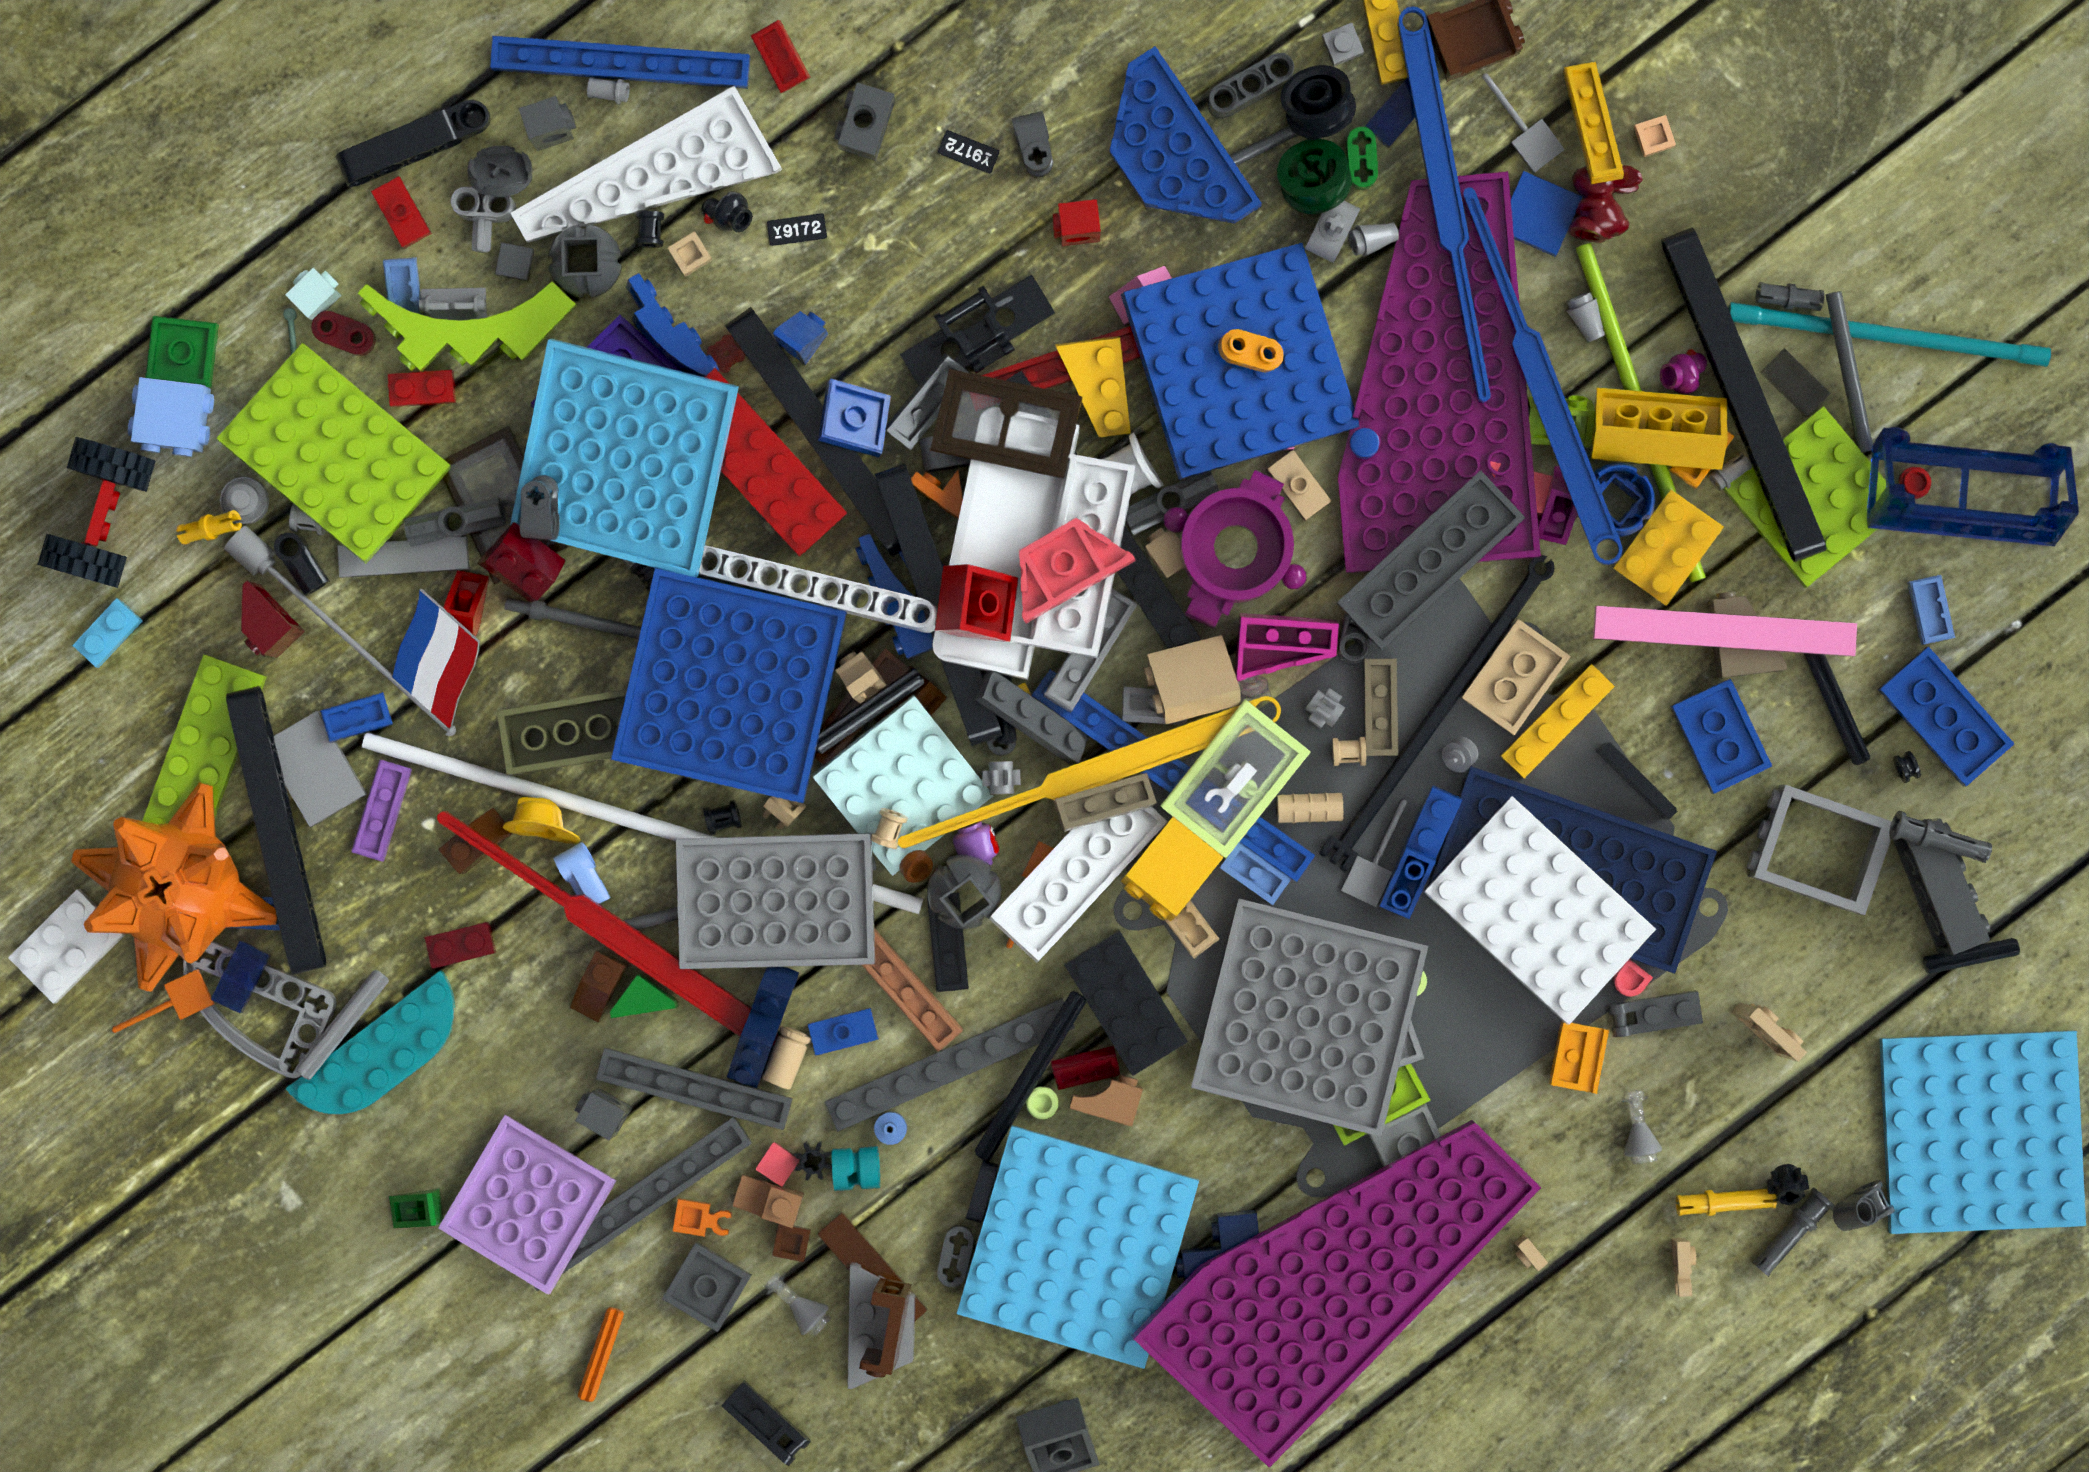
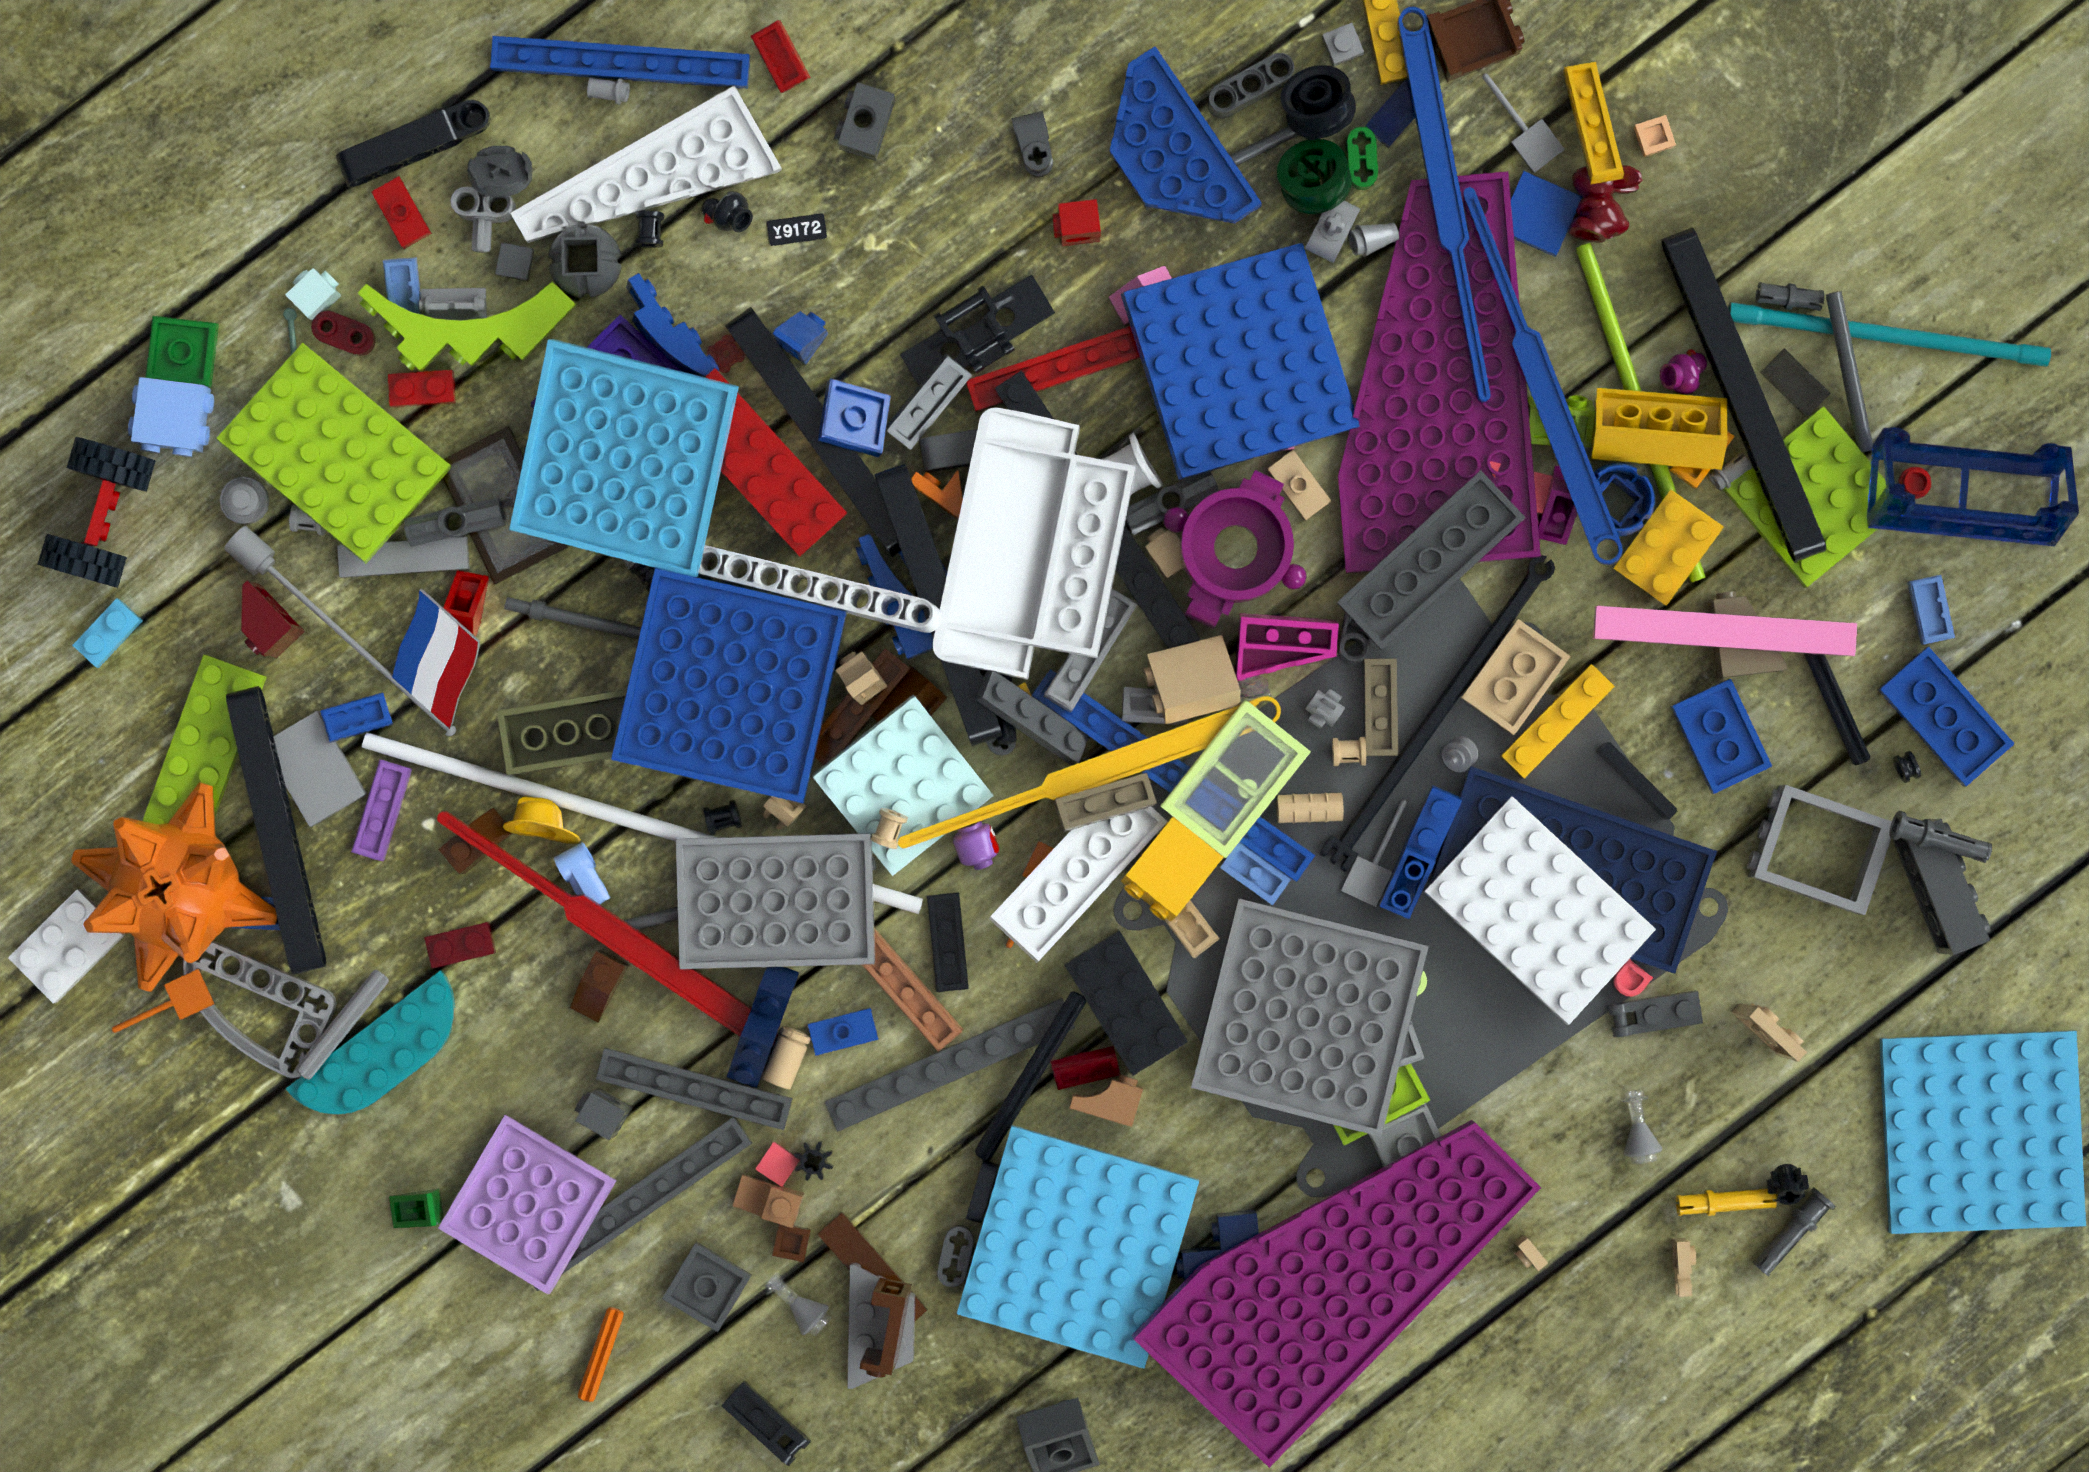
yellow pin [176,510,242,545] -> none
clear blue plate [211,940,271,1014] -> none
black piece [274,533,330,596] -> none
dark red slope [477,522,566,602] -> none
dark grey brick [519,96,577,151] -> none
dark grey piece [520,475,560,540] -> none
green slope [610,974,678,1018] -> none
tan plate [668,231,712,277] -> none
orange plate [673,1198,732,1237] -> none
black axle [816,668,924,754] -> none
teal wheel [832,1146,880,1191] -> none
medium blue tile [874,1111,907,1145] -> none
dark orange tile [899,850,933,883] -> none
dark grey piece [927,855,1002,929] -> none
dark brown door [930,369,1083,479] -> none
red slope [935,564,1019,642] -> none
black sticker [938,130,999,174] -> none
light grey gear [982,761,1021,795] -> none
coral wing [1019,518,1136,624] -> none
yellowish green tile [1026,1086,1058,1119] -> none
yellow wing [1055,336,1131,438] -> none
white plate [1204,761,1257,813] -> none
light orange plate [1218,329,1284,373] -> none
blue piece [1350,428,1379,459] -> none
light orange plate [1549,1021,1609,1094] -> none
light grey cone [1566,292,1605,342] -> none
dark grey piece [1833,1180,1895,1231] -> none
black axle [1923,938,2020,974] -> none

